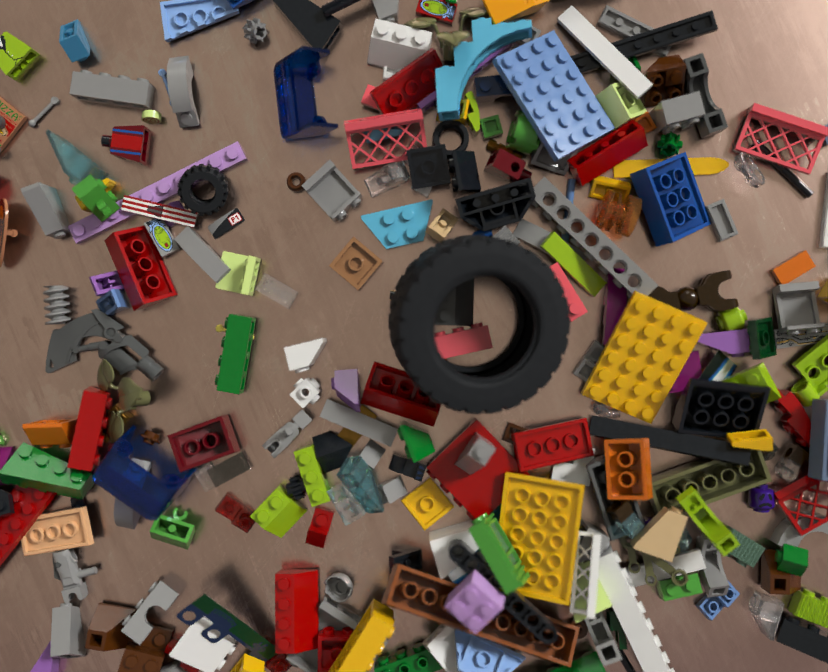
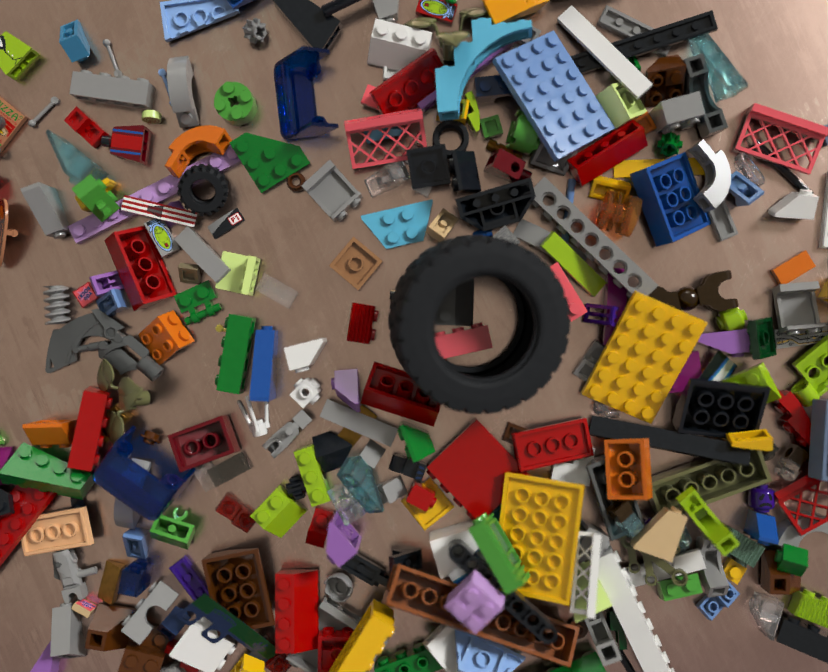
light grey slope [455,432,496,475] -> none
none -> red slope [64,106,108,148]
none -> tile [71,598,98,618]
none -> tile [72,282,100,308]
none -> pearl gold slope [97,560,126,605]
none -> light grey hinge [103,39,123,78]
none -> clear blue brick [117,559,154,598]
none -> medium blue slope [122,528,151,560]
none -> orange bracket [139,310,195,365]
none -> dark blue brick [156,606,191,641]
none -> orange arch [164,125,232,178]
none -> dark purple tile [169,555,209,601]
none -> green plate [174,280,222,325]
none -> dark tan plate [178,263,201,284]
none -> reddish brown slope [201,548,275,636]
none -> bright green brick [214,81,257,126]
none -> green plate [229,133,310,193]
none -> white plant [237,396,270,437]
none -> blue slope [249,326,278,402]
none -> medium lavender slope [326,509,362,568]
none -> black hinge [340,553,389,587]
none -> red brick [347,303,379,344]
none -> red brick [406,481,437,512]
none -> dark purple tile [583,303,619,327]
none -> clear light blue slope [688,34,748,102]
none -> arch [688,140,731,213]
none -> yellow plate [723,557,747,585]
none -> medium blue slope [729,171,764,206]
none -> blue slope [744,509,779,546]
none -> white slope [768,189,819,220]

